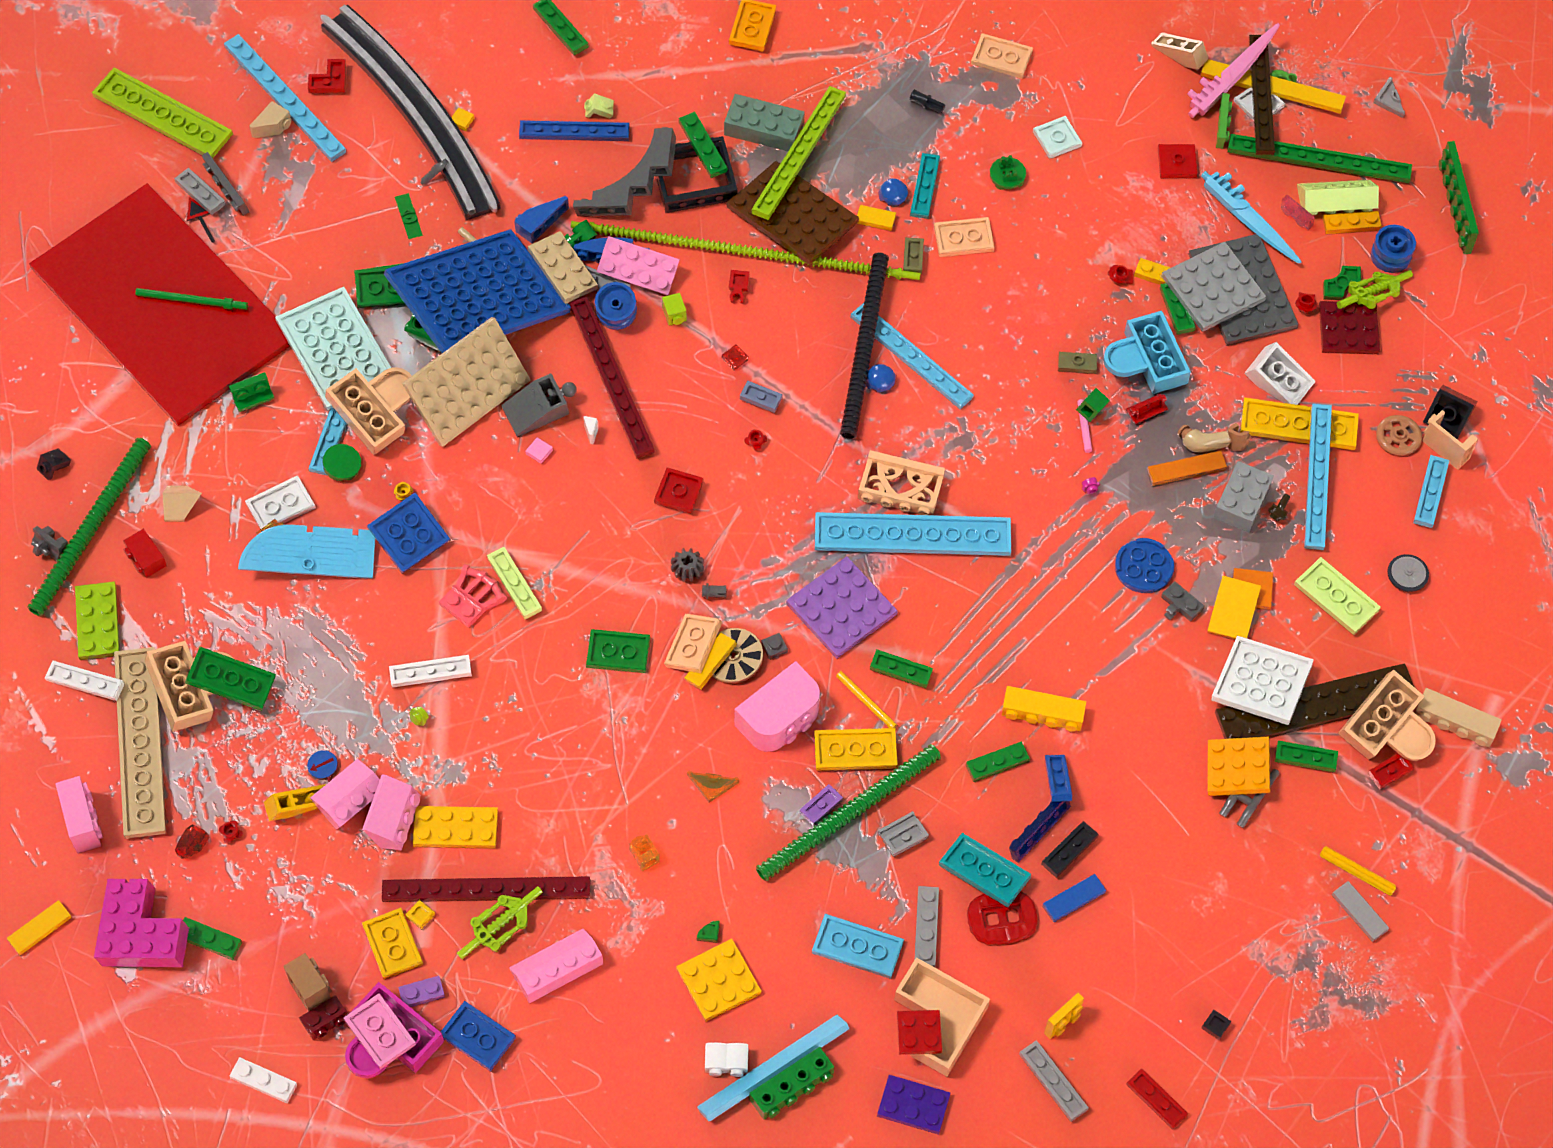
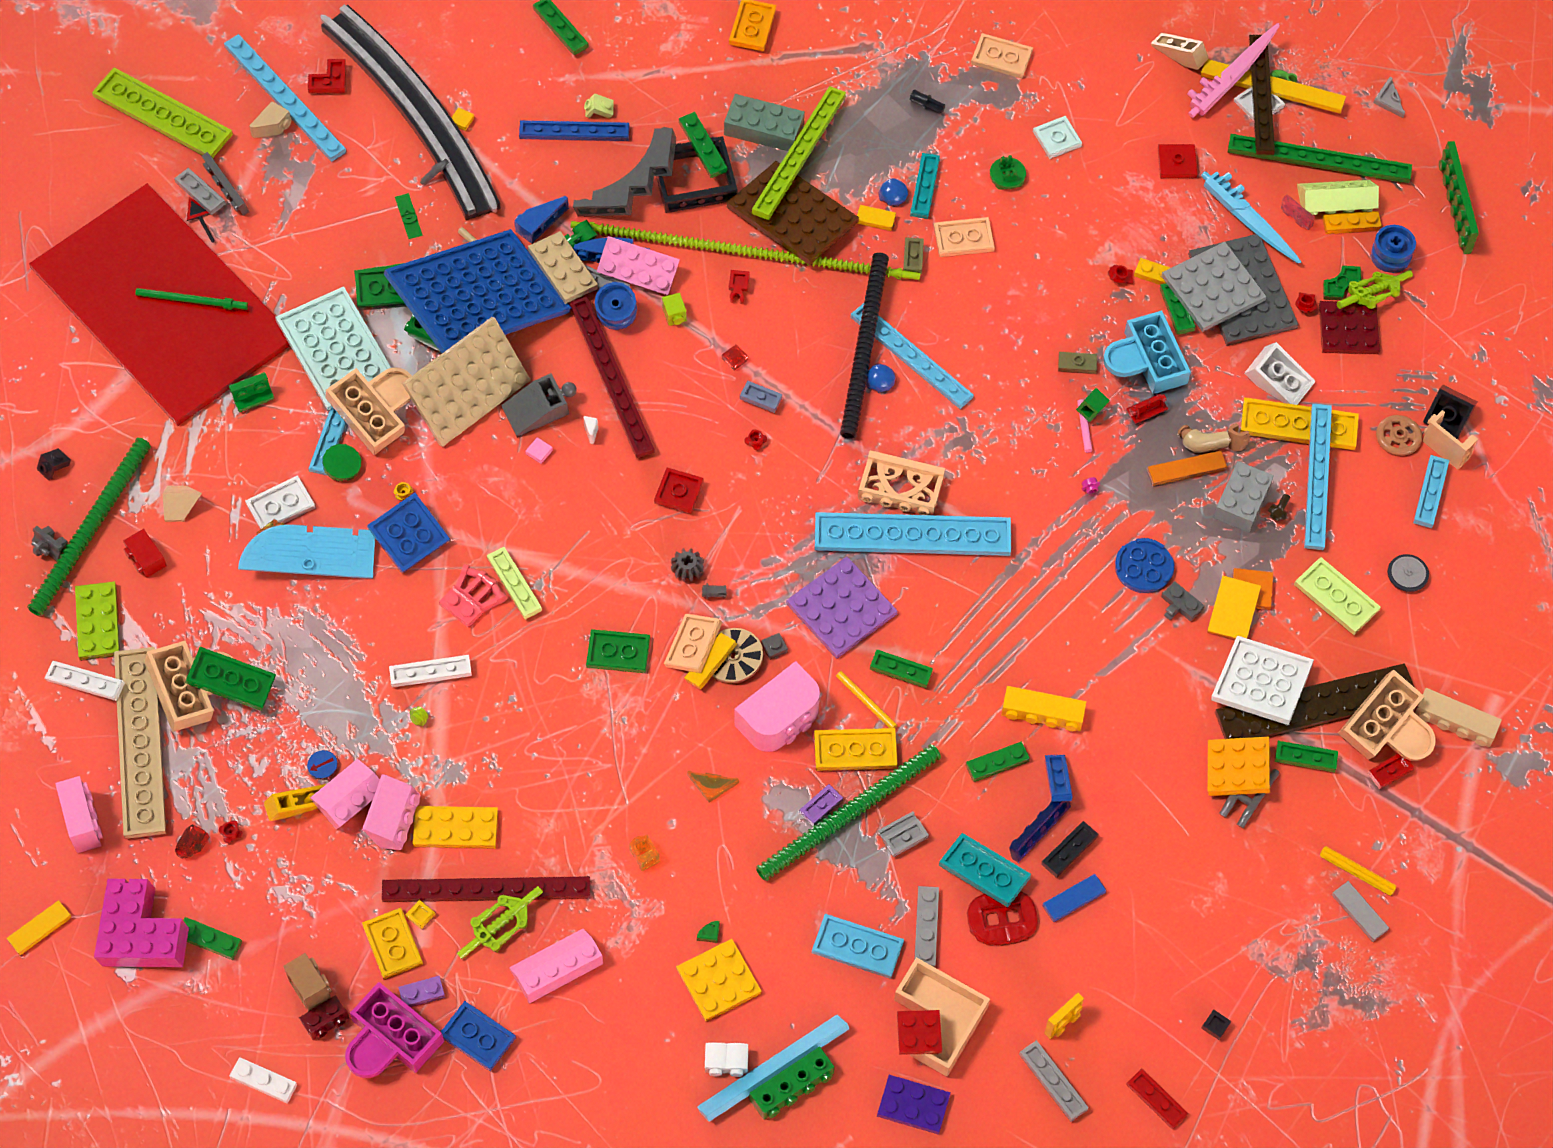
bright pink plate [344,994,416,1070] -> none
bright green plate [1216,93,1232,149] -> none

